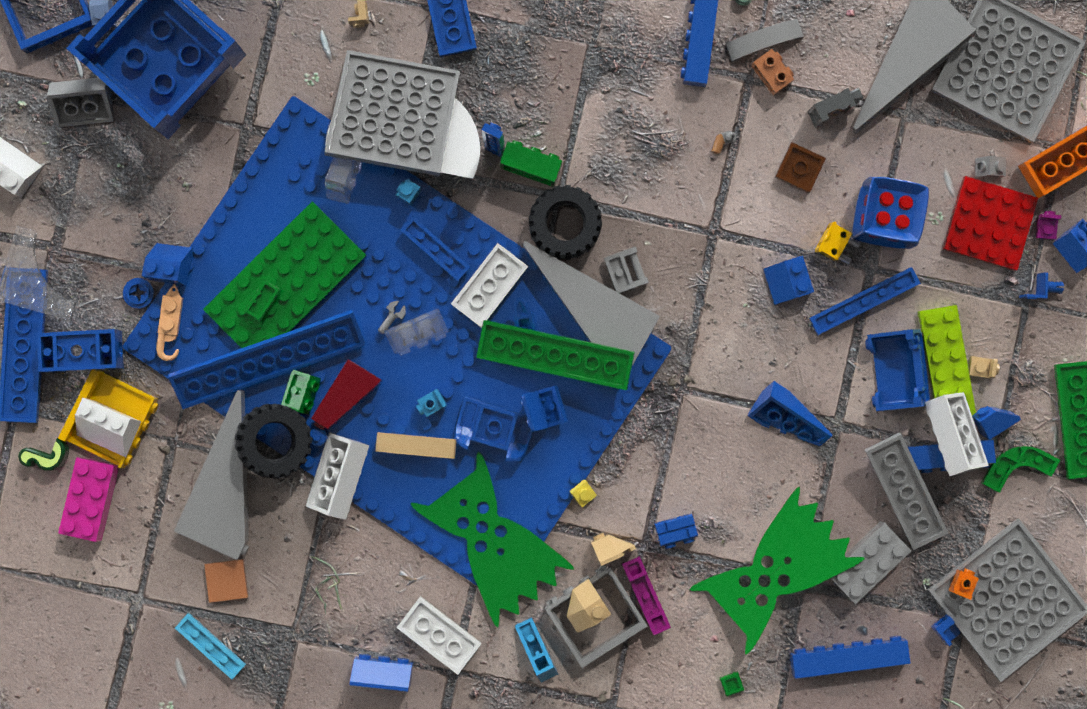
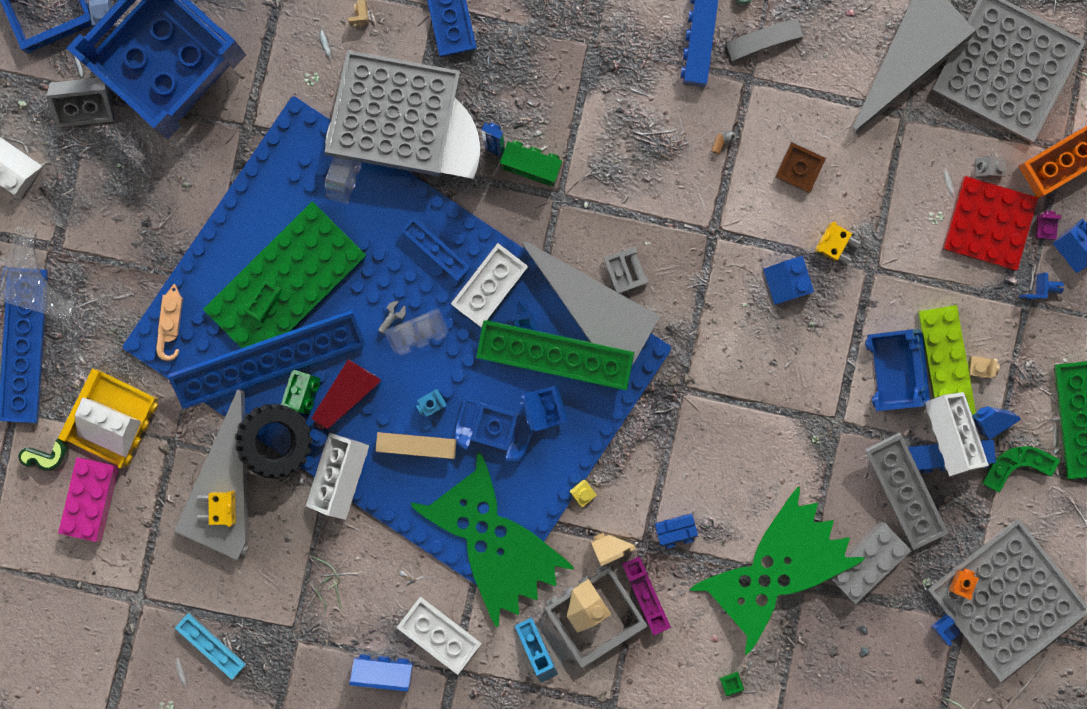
blue plate [37,329,124,373] -> none
blue gear [123,278,154,308] -> none
blue slope [141,243,193,286] -> none
nougat tile [204,559,248,603] -> none
dark azure brick [395,179,422,206] -> none
black tyre [529,185,602,260] -> none
blue wedge [748,381,832,446] -> none
nougat brick [751,49,794,96] -> none
blue brick [790,636,911,679] -> none
dark grey hips [807,88,863,128] -> none
blue plate [809,267,921,335] -> none
blue piece [853,177,929,249] -> none
none -> yellow piece [197,490,236,527]

